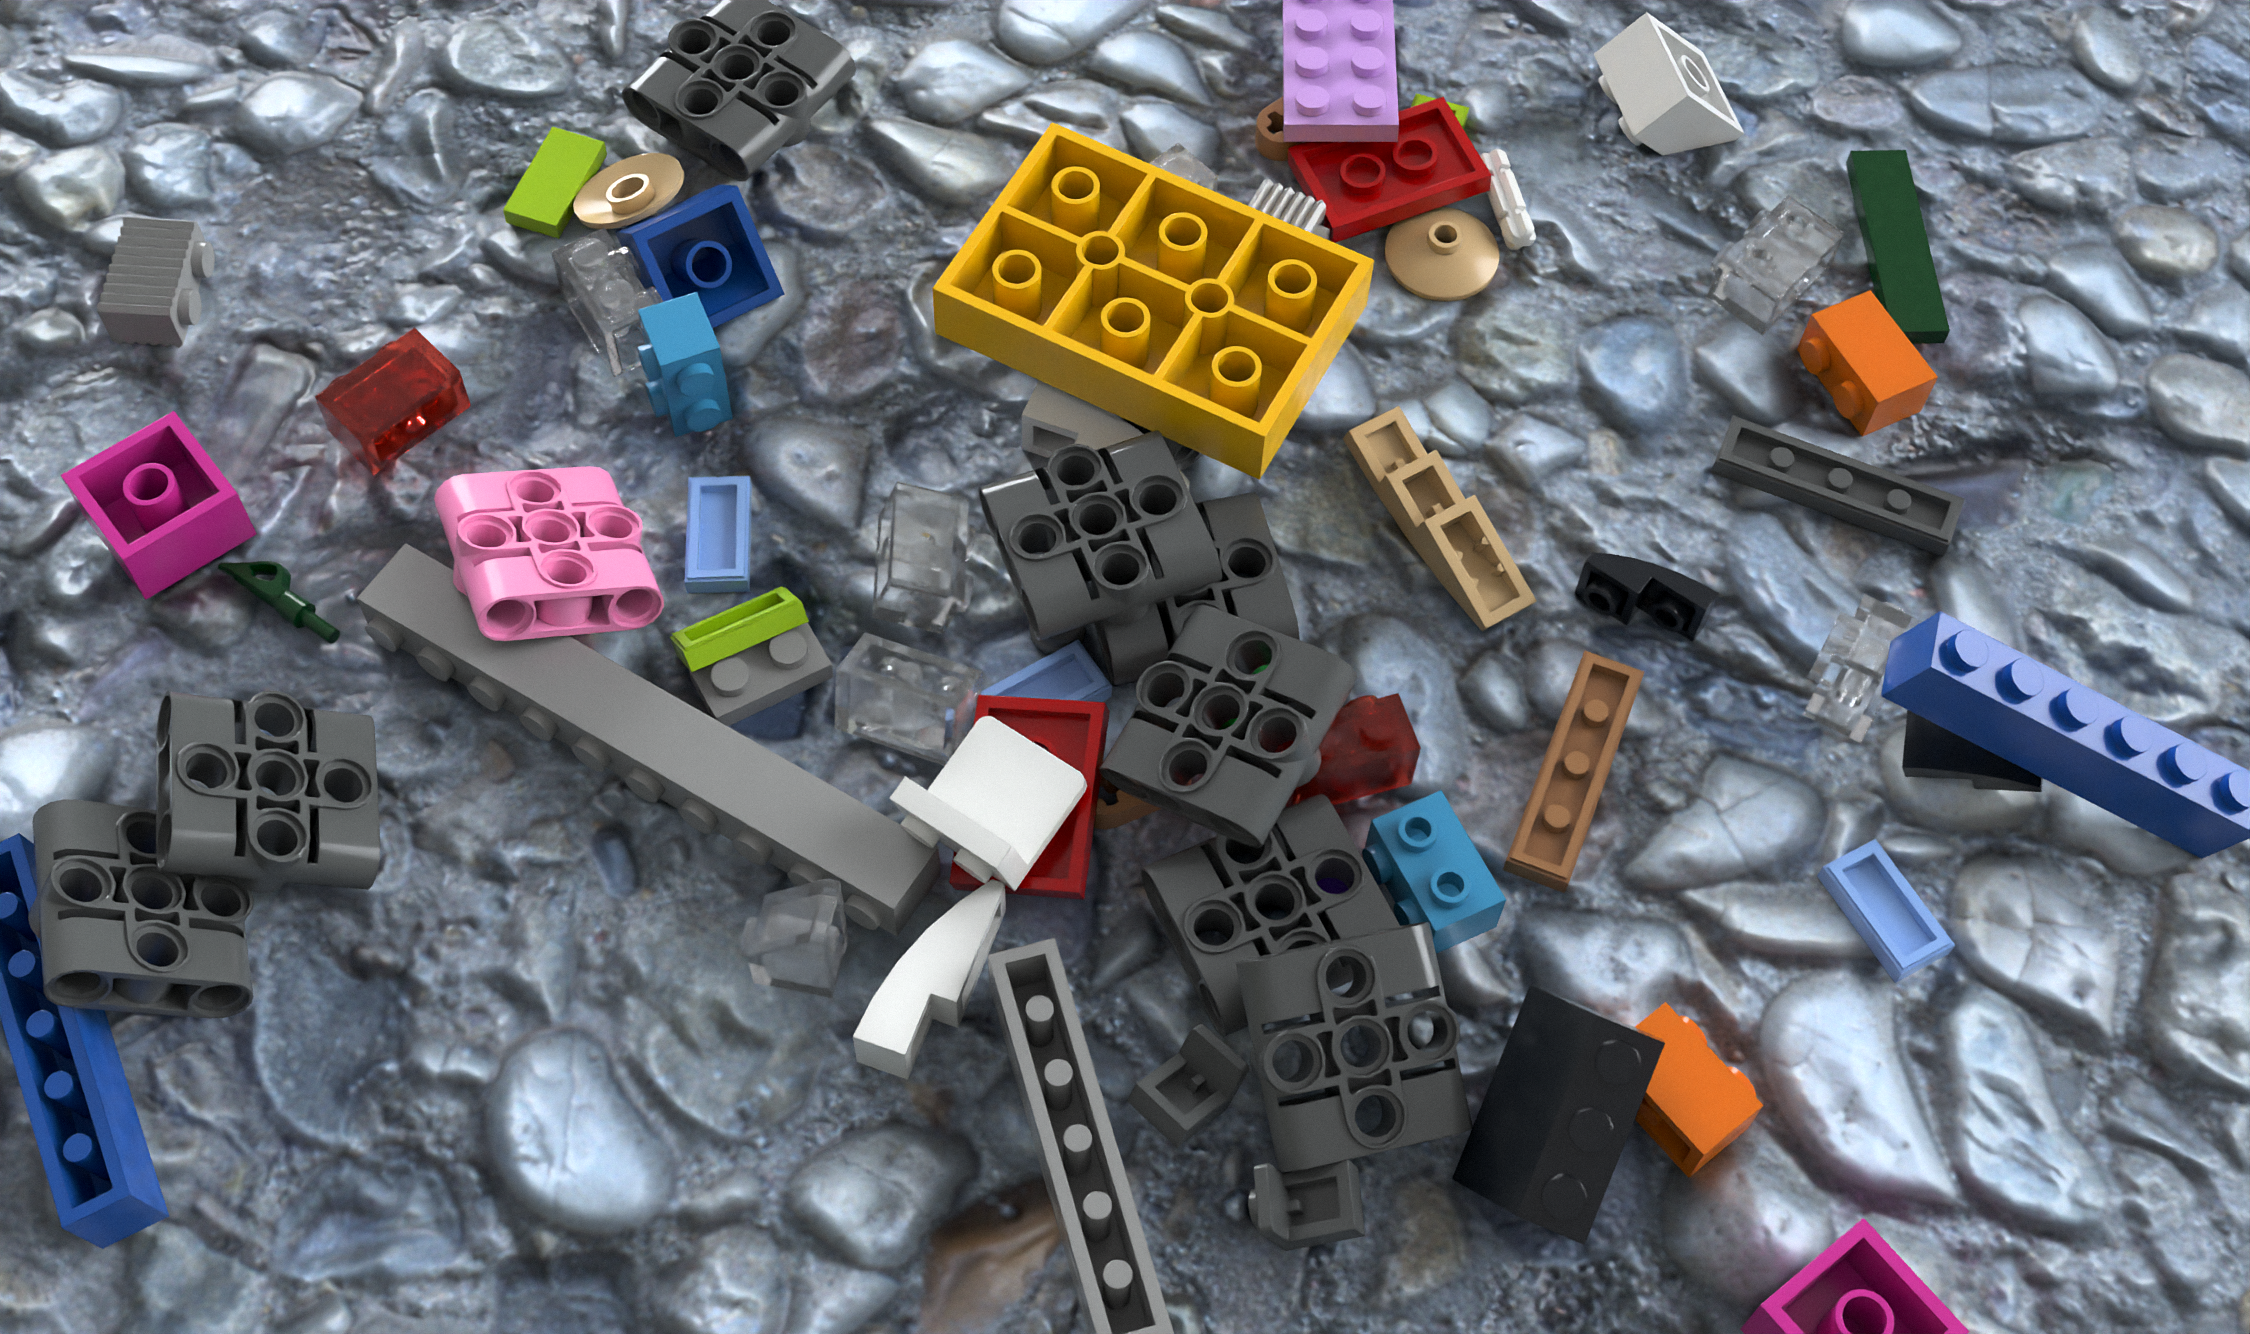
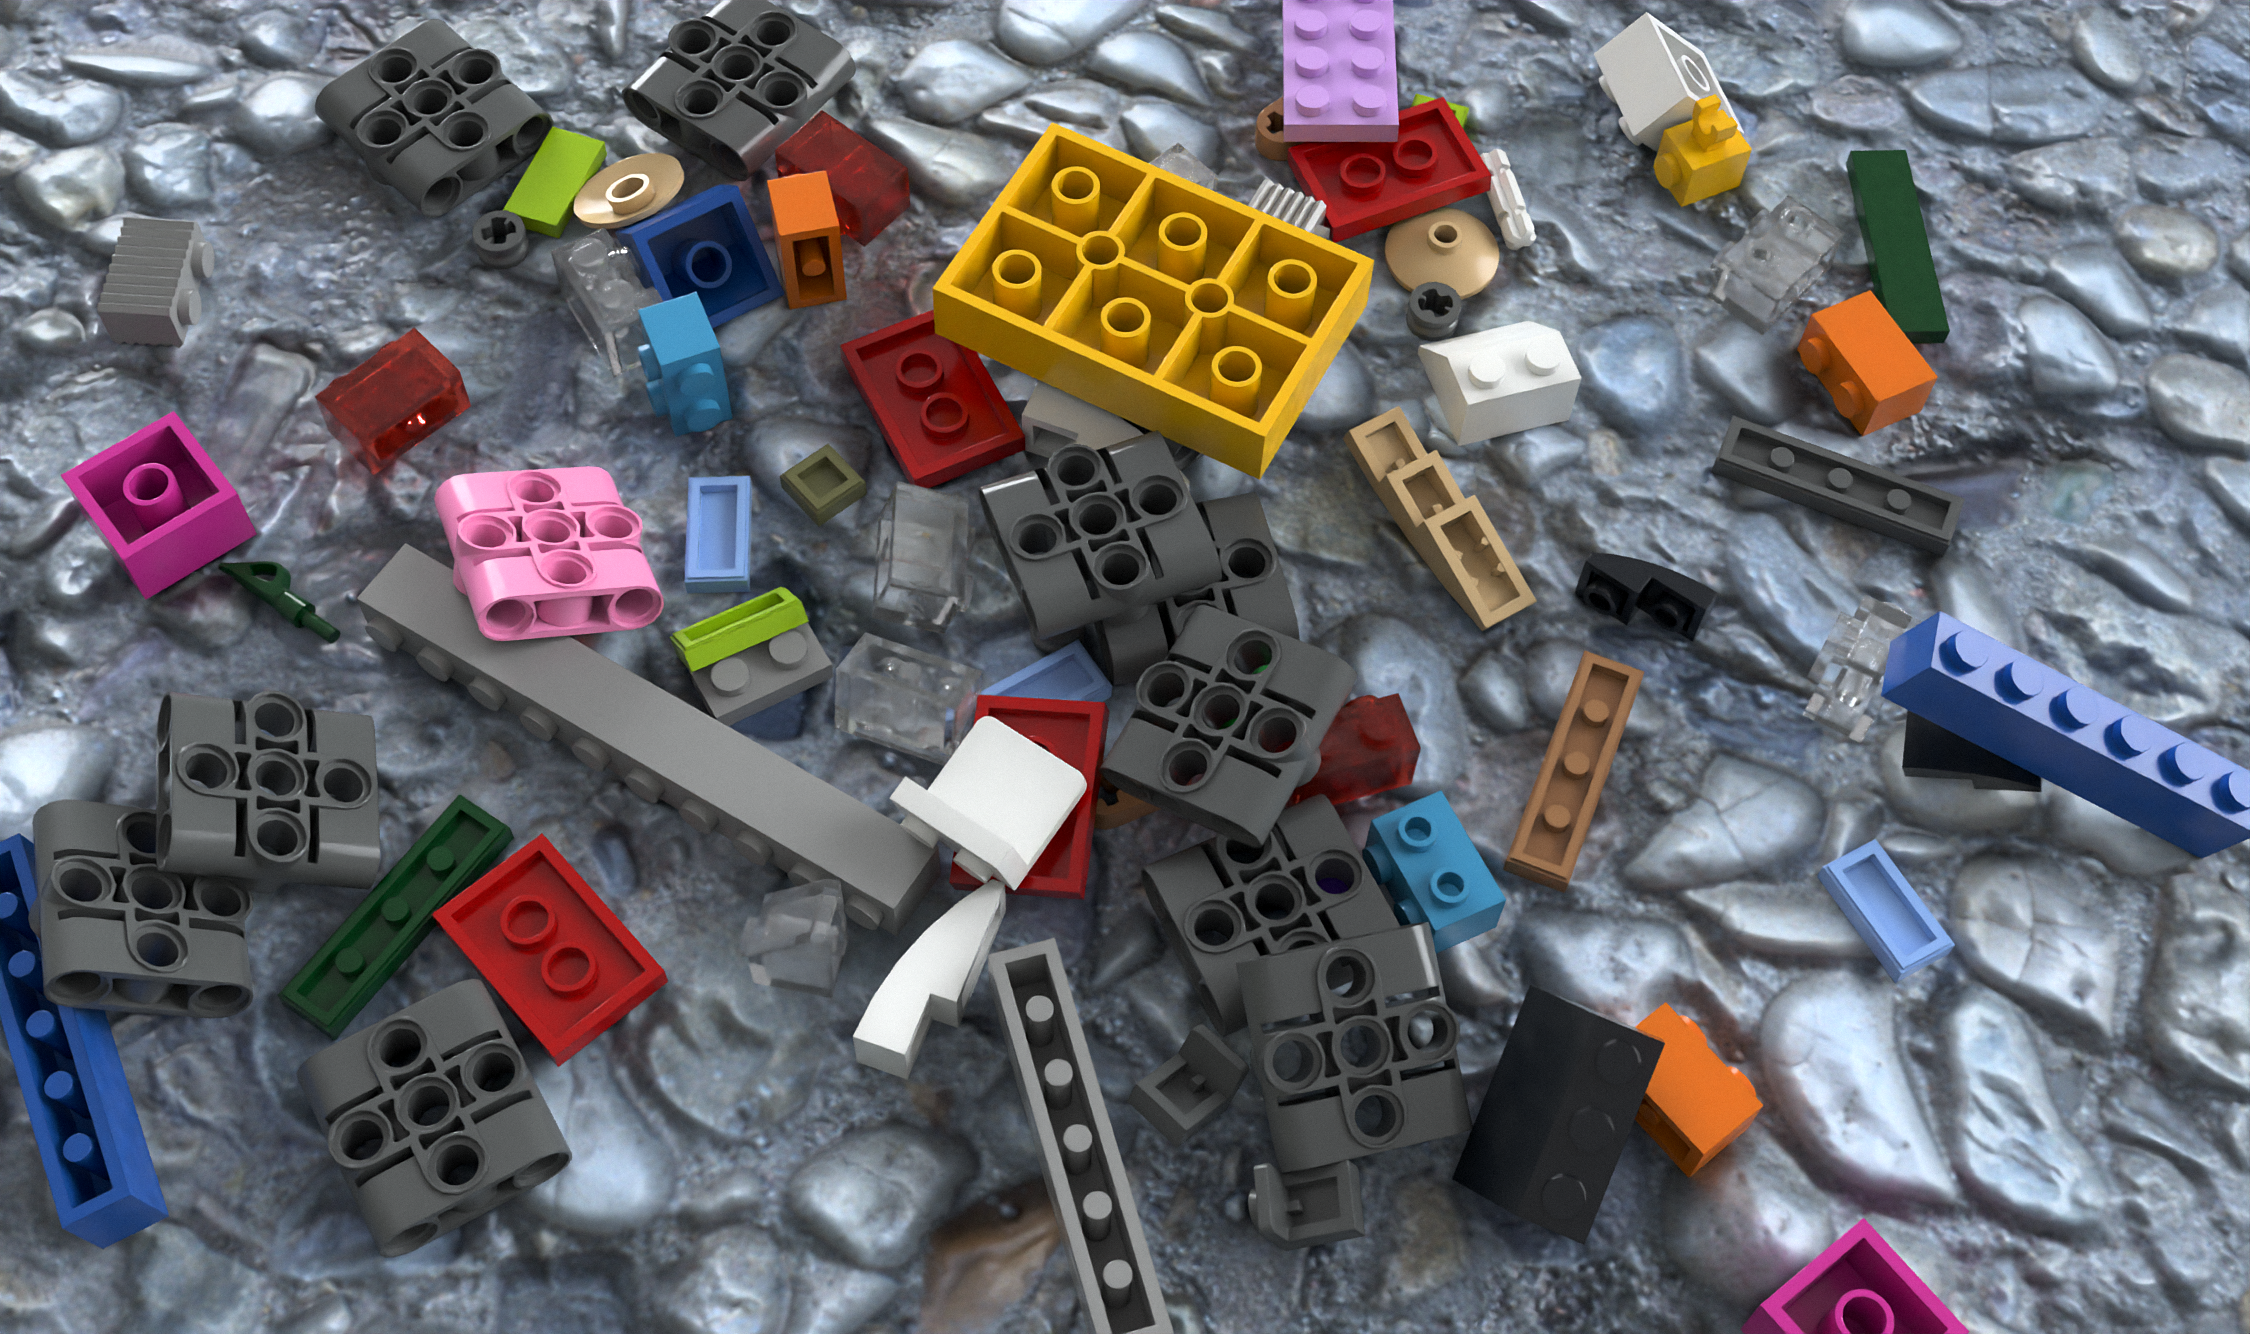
none -> dark green tile [277,794,514,1041]
none -> dark grey connector [297,979,572,1258]
none -> dark grey connector [315,19,554,218]
none -> red plate [432,833,668,1067]
none -> dark grey bush [472,210,529,269]
none -> orange brick [767,170,847,310]
none -> clear red brick [774,110,911,247]
none -> olive tile [780,444,867,527]
none -> red plate [840,309,1025,494]
none -> dark grey bush [1406,282,1462,341]
none -> white slope [1418,321,1581,446]
none -> yellow brick [1653,94,1752,207]

